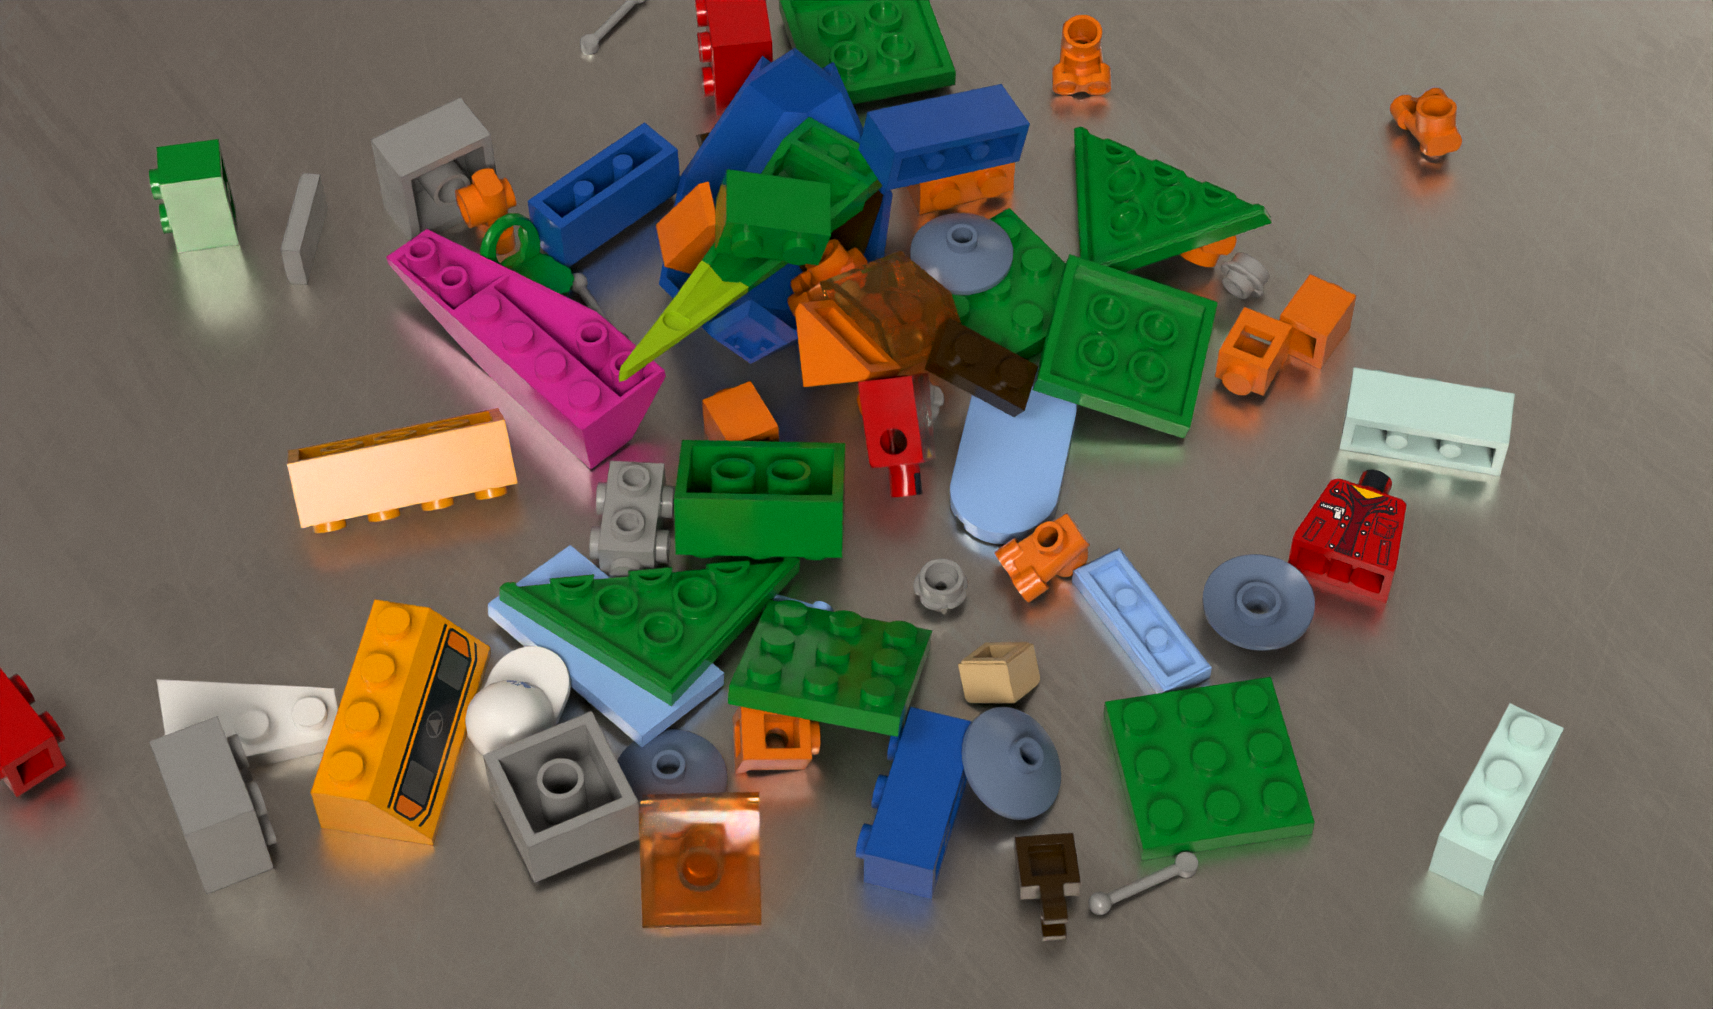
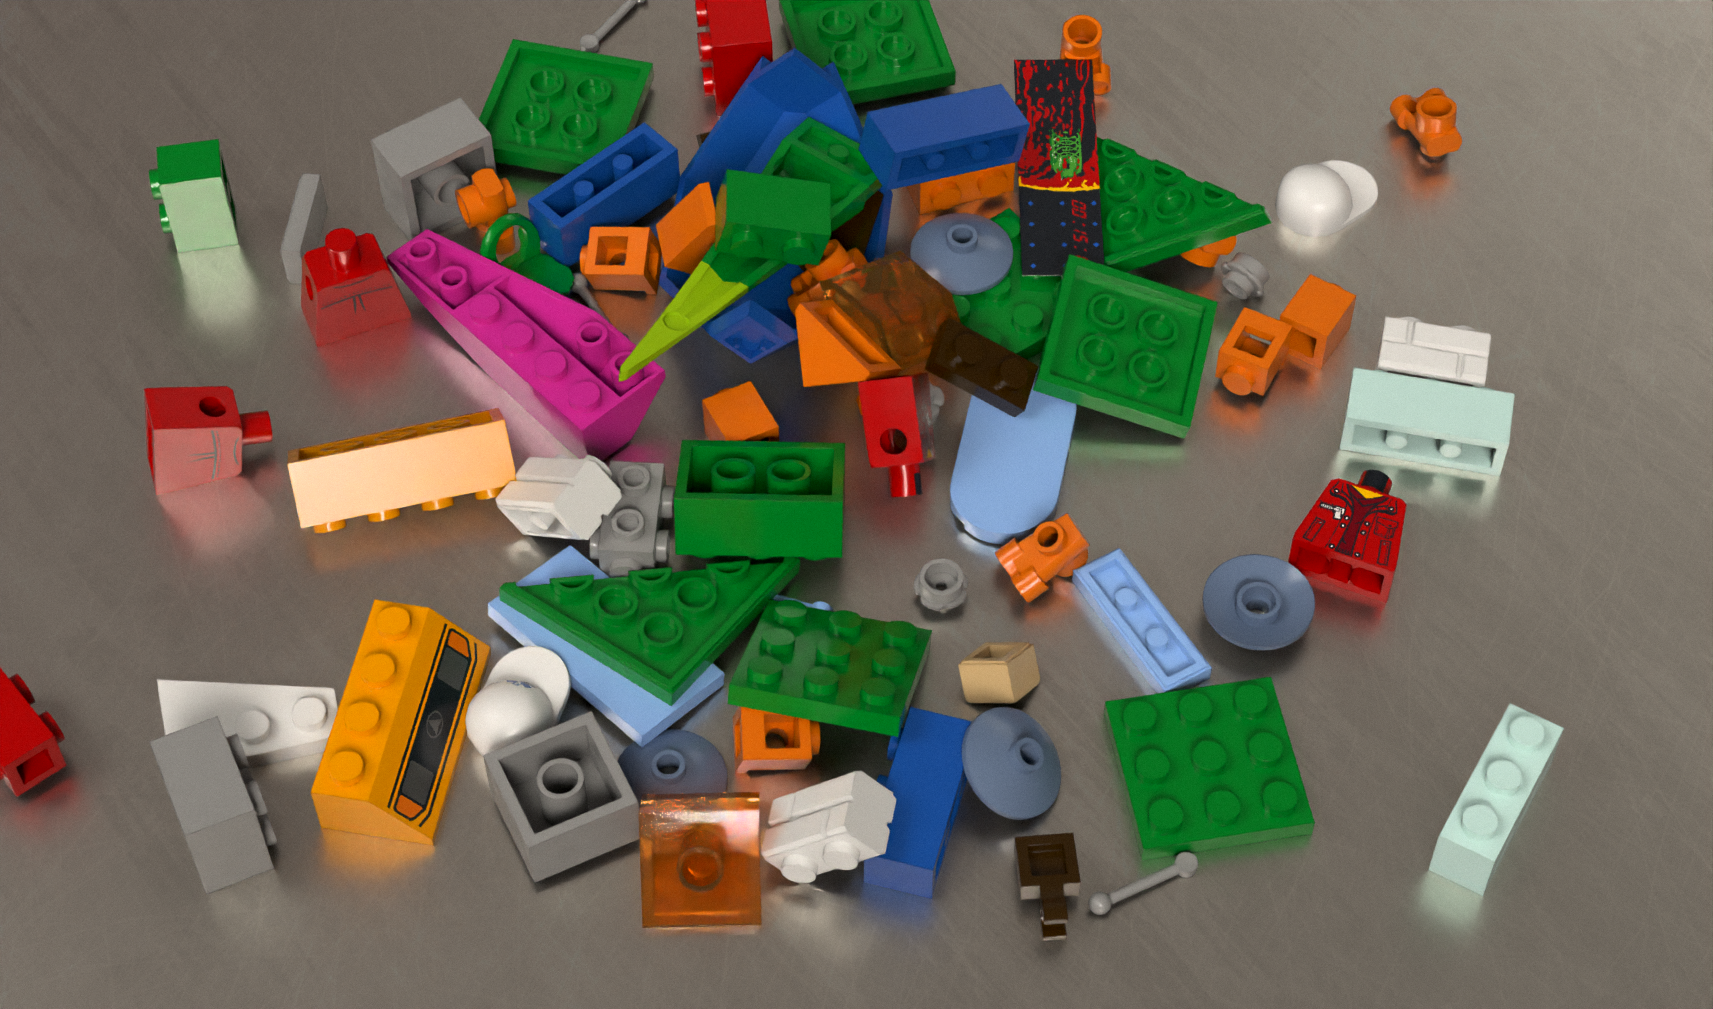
none -> red torso [144,386,272,495]
none -> red torso [301,228,411,347]
none -> green plate [479,39,654,175]
none -> white brick [495,454,622,540]
none -> orange brick [580,227,662,295]
none -> white brick [761,770,896,883]
none -> black sticker [1014,59,1104,276]
none -> white cap [1275,160,1378,237]
none -> white brick [1376,316,1491,388]

